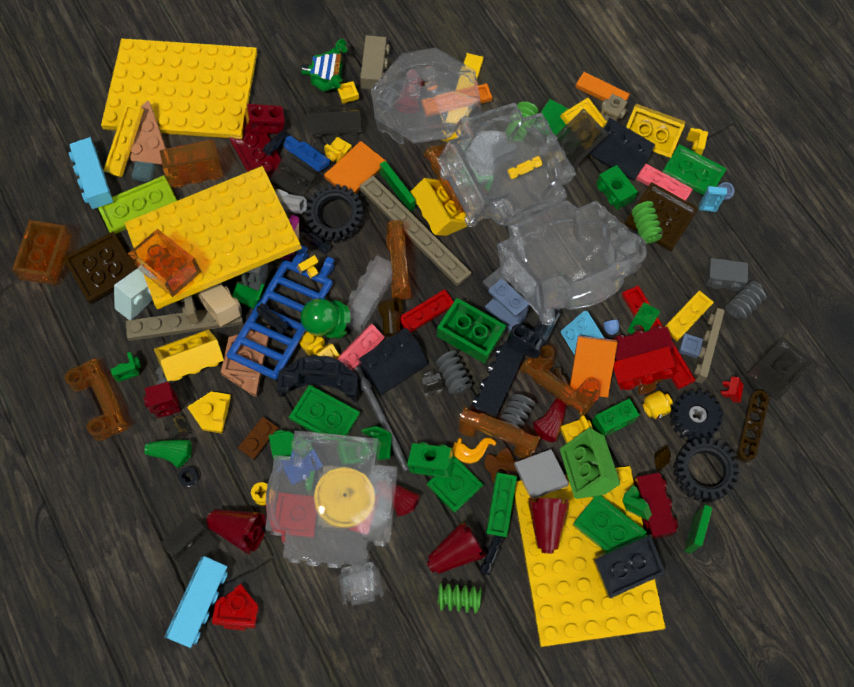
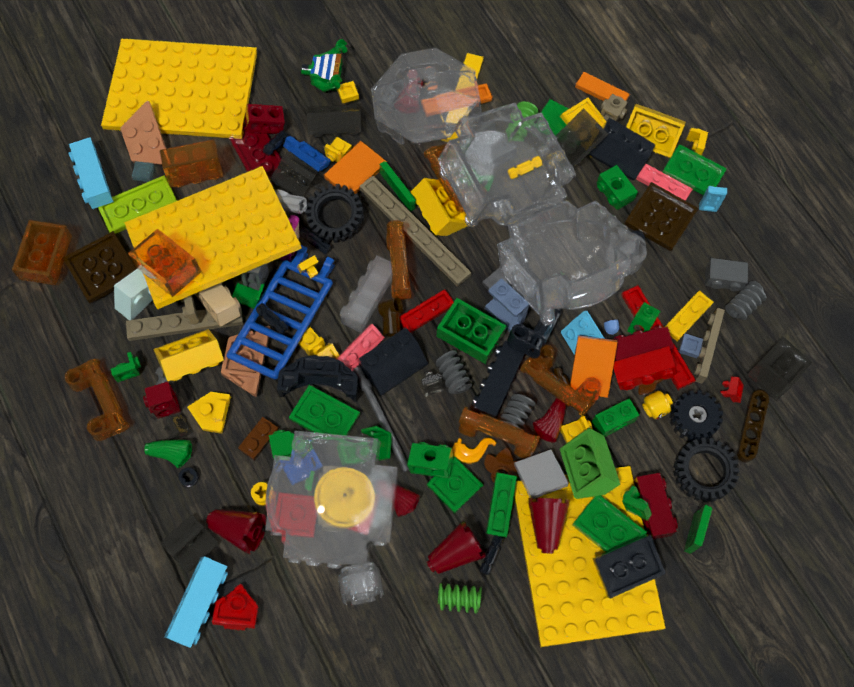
yellow tile [103,103,144,177] -> none
green tile [300,298,350,339] -> none
dark tan brick [360,35,389,90] -> none
bright green piece [631,201,662,244] -> none
dark brown piece [654,446,671,471] -> none
sand blue plate [718,182,734,200] -> none

